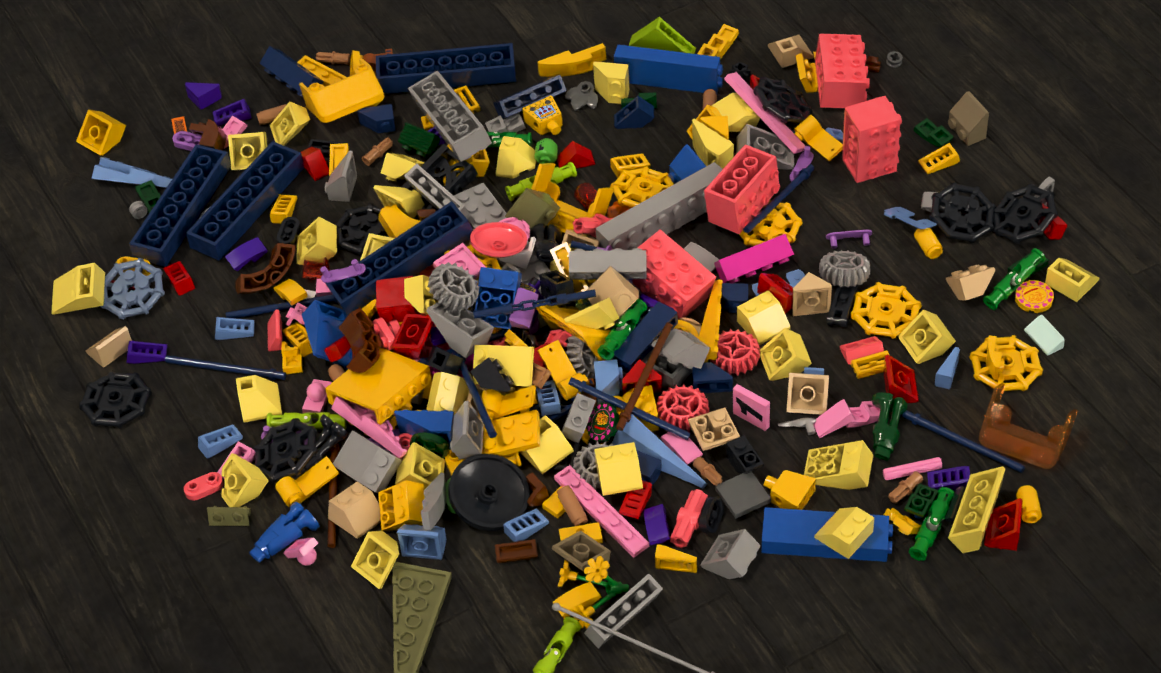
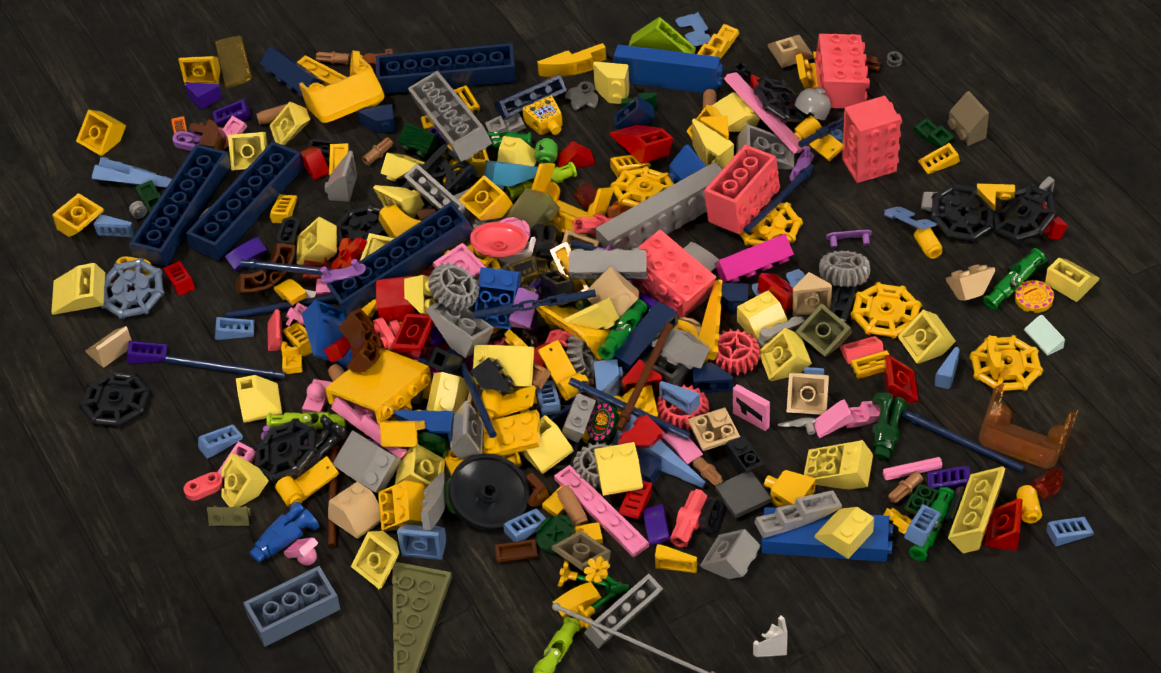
none -> yellow slope [52,193,104,237]
none -> medium blue slope [94,214,135,237]
none -> yellow slope [179,56,221,84]
none -> clear yellow windscreen [215,36,252,88]
none -> dark blue bar [240,259,335,275]
none -> sand blue brick [243,566,341,647]
none -> red plant [330,238,367,269]
none -> yellow panel [380,421,425,447]
none -> yellow slope [459,175,514,221]
none -> dark azure slope [484,160,538,189]
none -> slope [509,256,549,282]
none -> dark green tile [536,515,576,554]
none -> red slope [609,125,673,163]
none -> red slope [618,414,665,448]
none -> medium blue slope [659,381,700,415]
none -> medium blue piece [675,12,711,46]
none -> white slope [753,616,787,657]
none -> light grey slope [754,491,842,538]
none -> light grey plate [757,316,805,348]
none -> light grey cylinder [795,87,831,120]
none -> olive slope [796,303,852,357]
none -> dark blue piece [798,116,844,148]
none -> medium blue slope [904,504,941,547]
none -> yellow slope [977,184,1015,211]
none -> clear red plate [1030,468,1063,499]
none -> medium blue slope [1046,517,1094,547]

